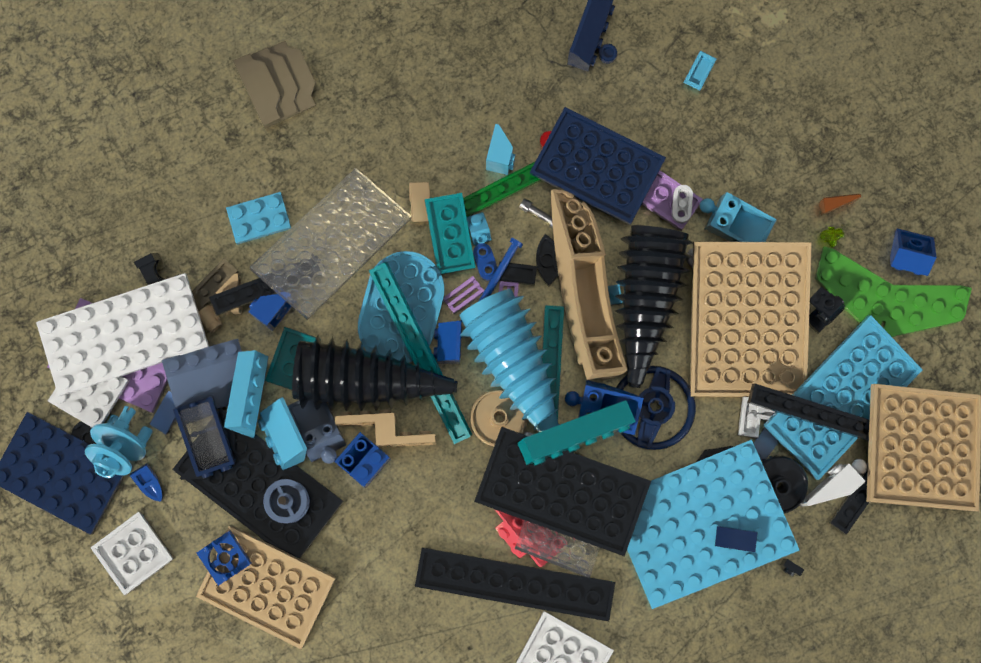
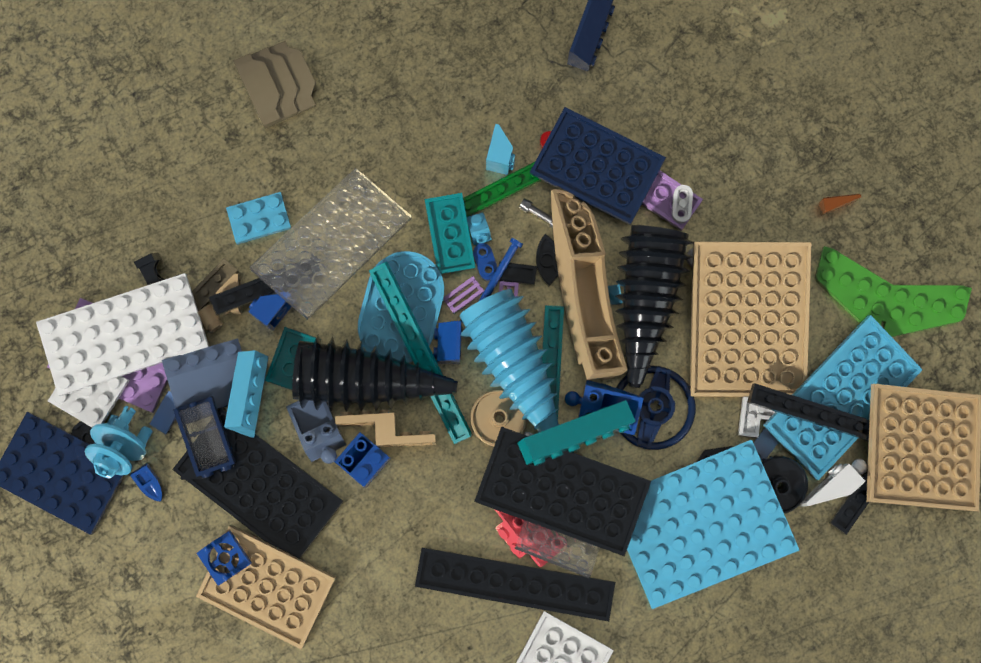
white plate [91,512,174,595] -> none
medium azure slope [257,397,307,470] -> none
sand blue wheel [263,479,310,523] -> none
tan slope [409,182,430,222] -> none
dark blue tile [598,44,617,64] -> none
medium azure tile [683,51,716,91] -> none
medium azure slope [700,192,777,242] -> none
dark blue slope [715,526,758,552] -> none
black plate [780,559,804,577] -> none
black tile [809,287,845,334] -> none
clear neon green plant [820,227,845,247] -> none
blue slope [890,228,937,276] -> none

